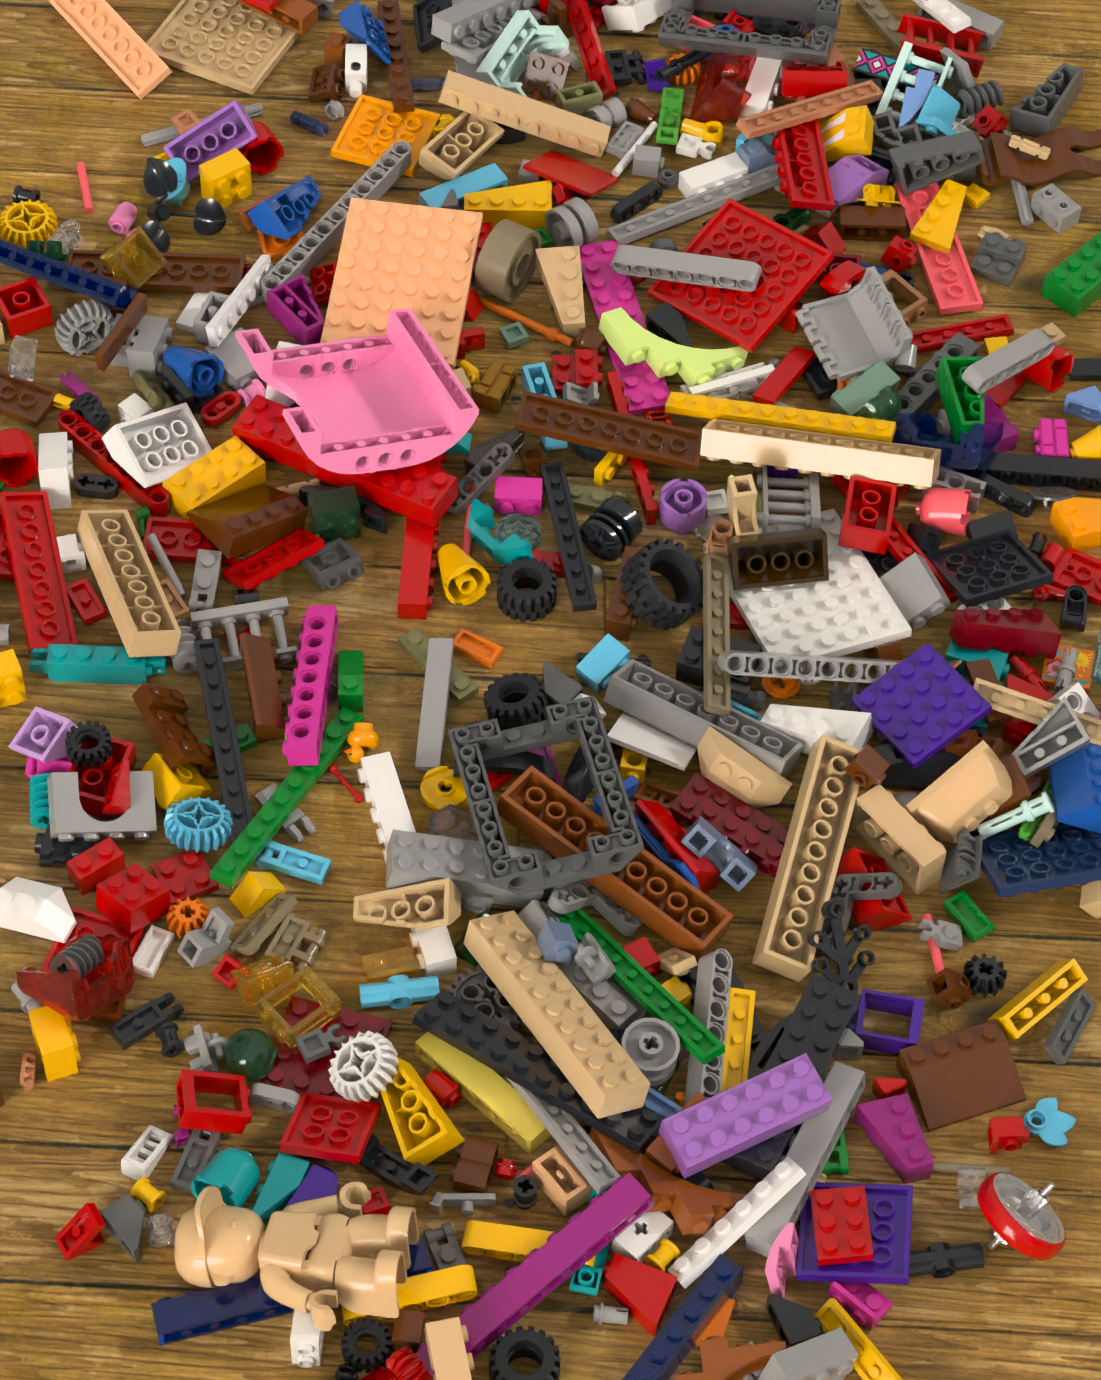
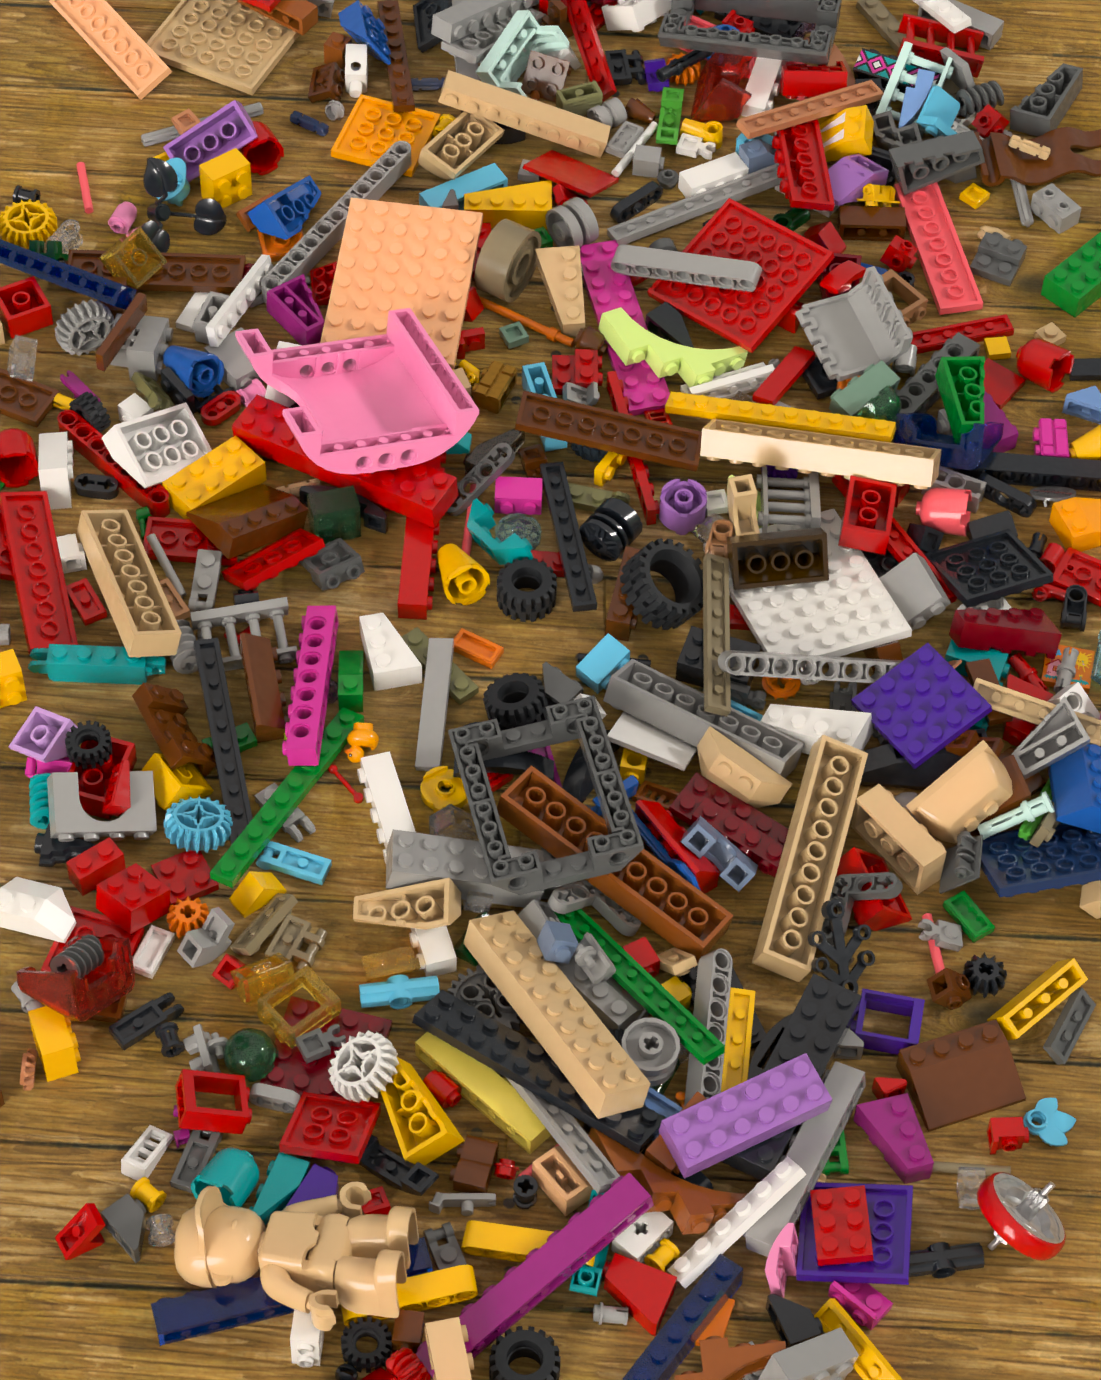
reddish brown brick [843,744,890,790] -> none
yellow wing [910,179,967,255] -> none
light grey beam [961,328,1055,394] -> none
none -> white wedge [359,613,422,691]

